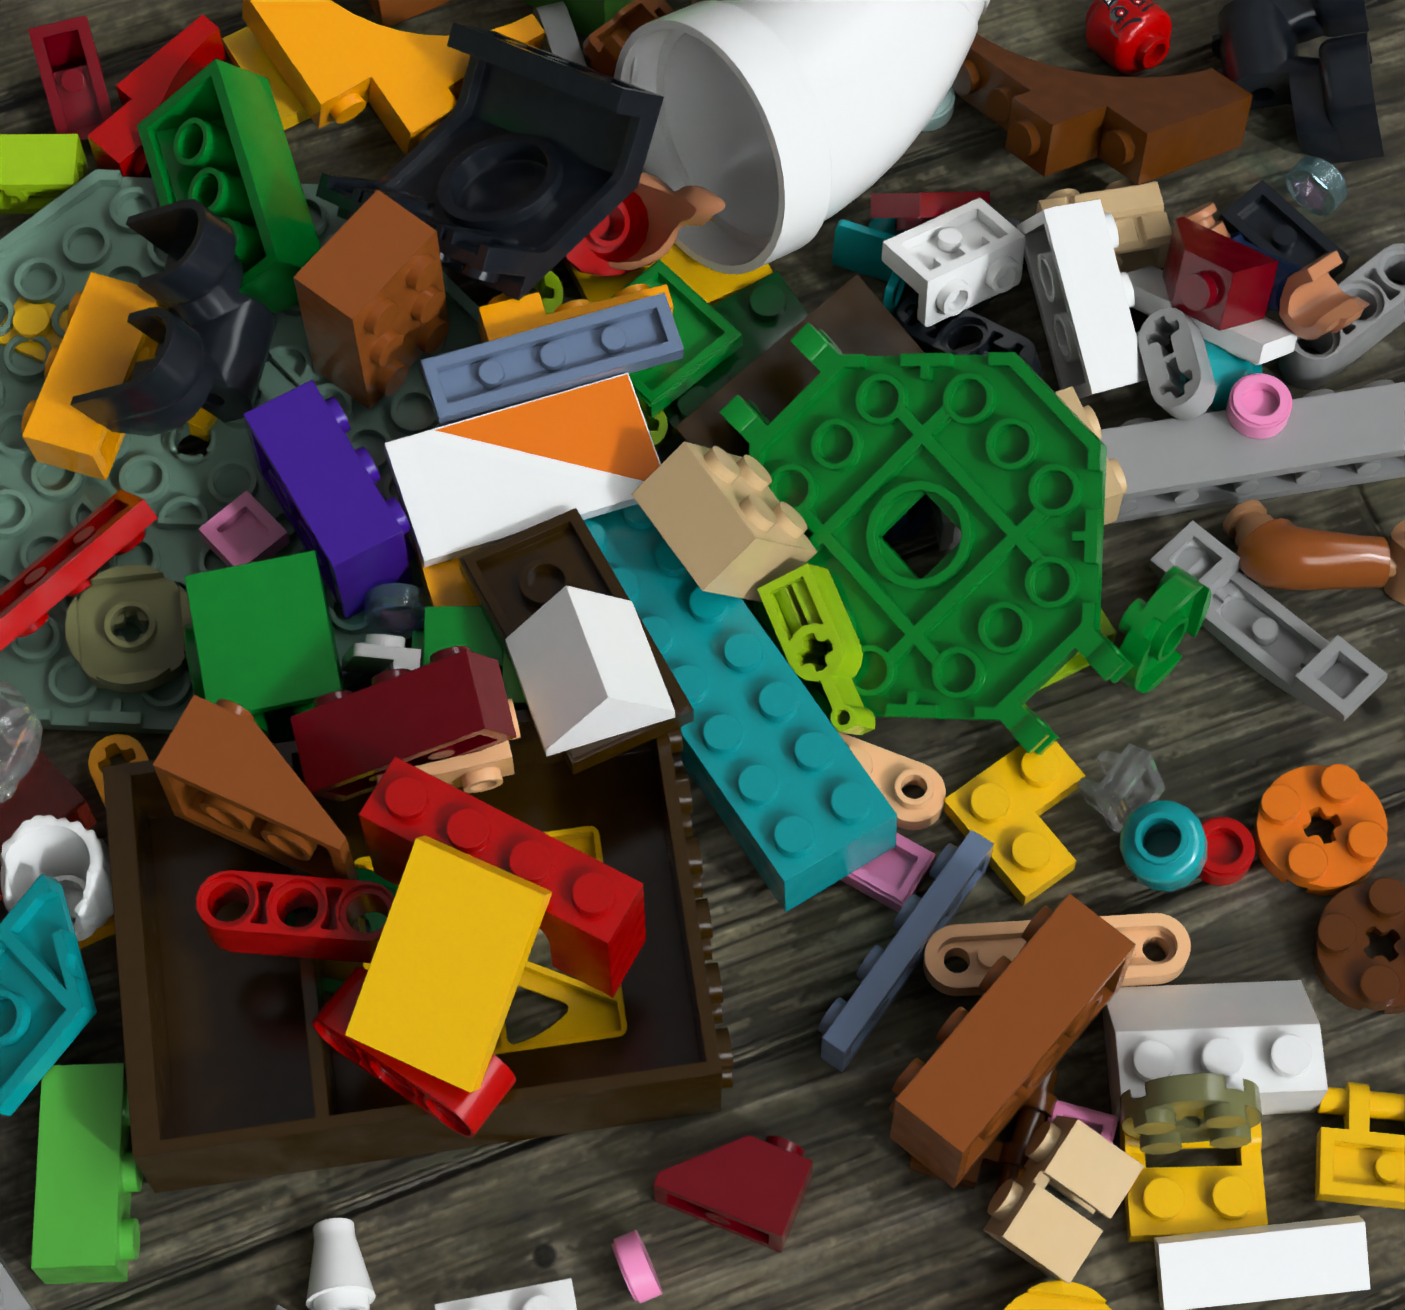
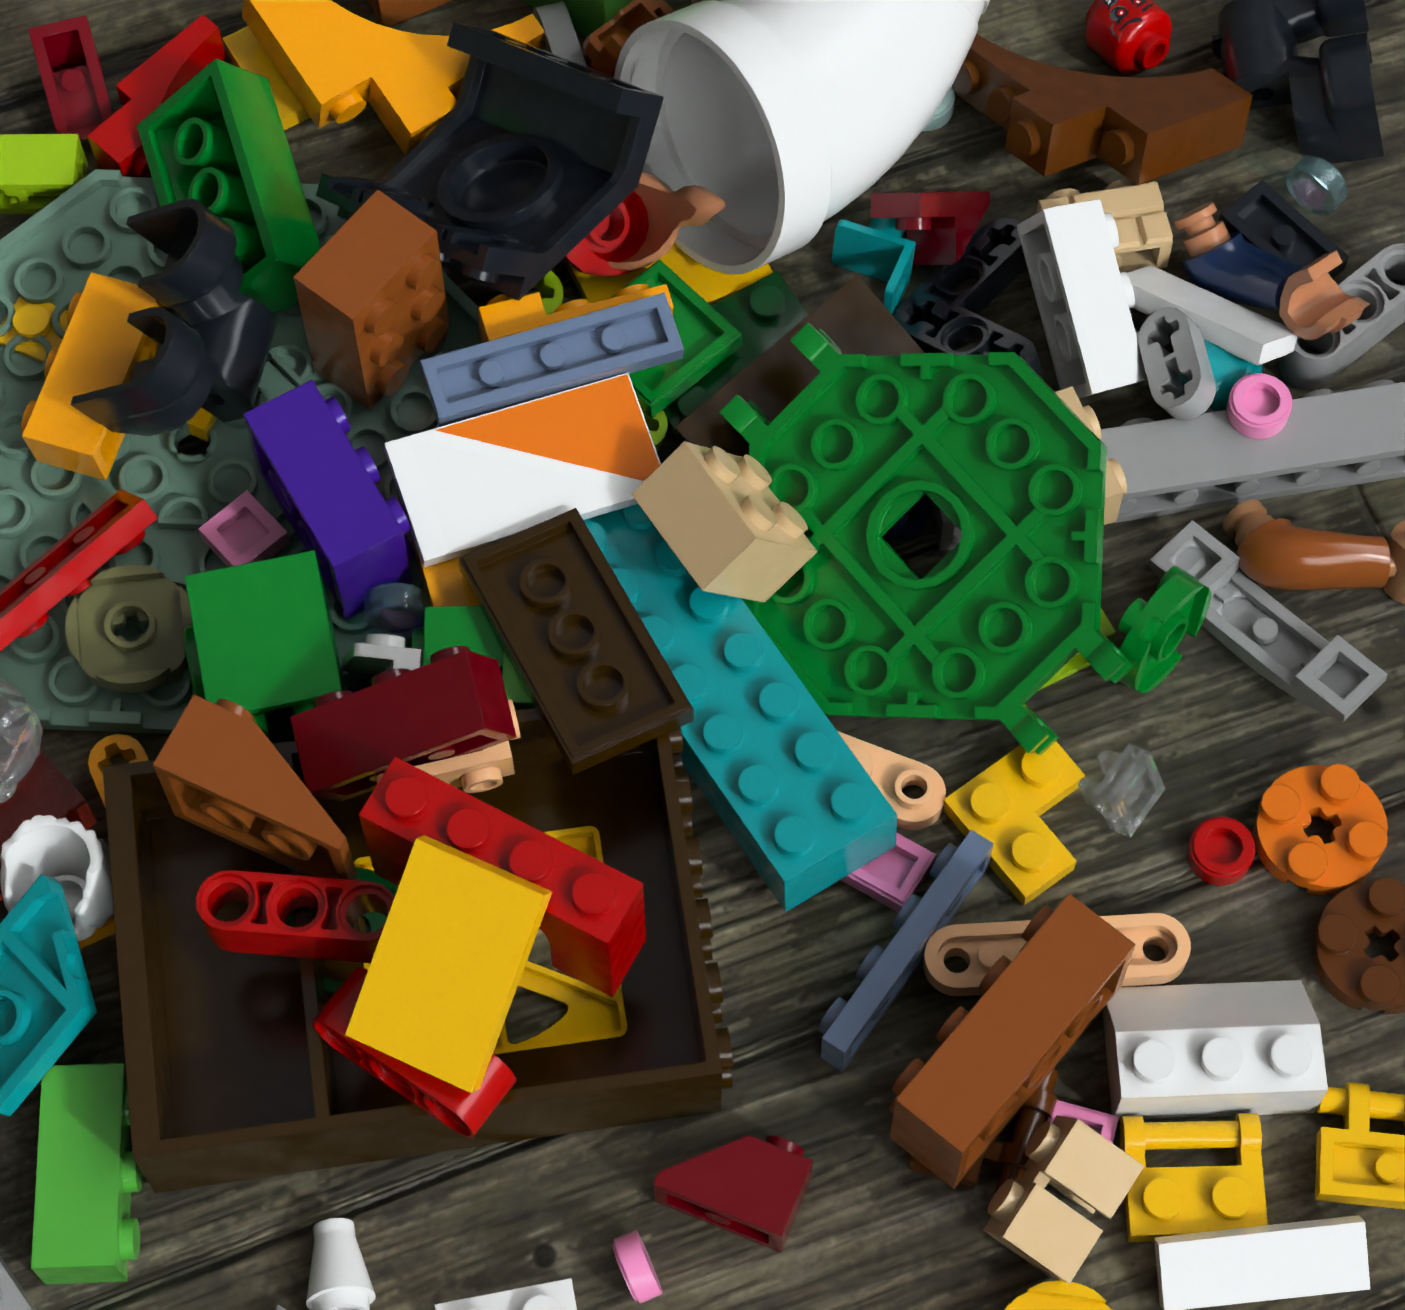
white slope [505,585,675,757] -> none
lime piece [757,563,875,735] -> none
white bracket [882,198,1026,327] -> none
teal head [1119,800,1208,891] -> none
olive plate [1120,1073,1262,1155] -> none
dark red slope [1162,217,1279,331] -> none

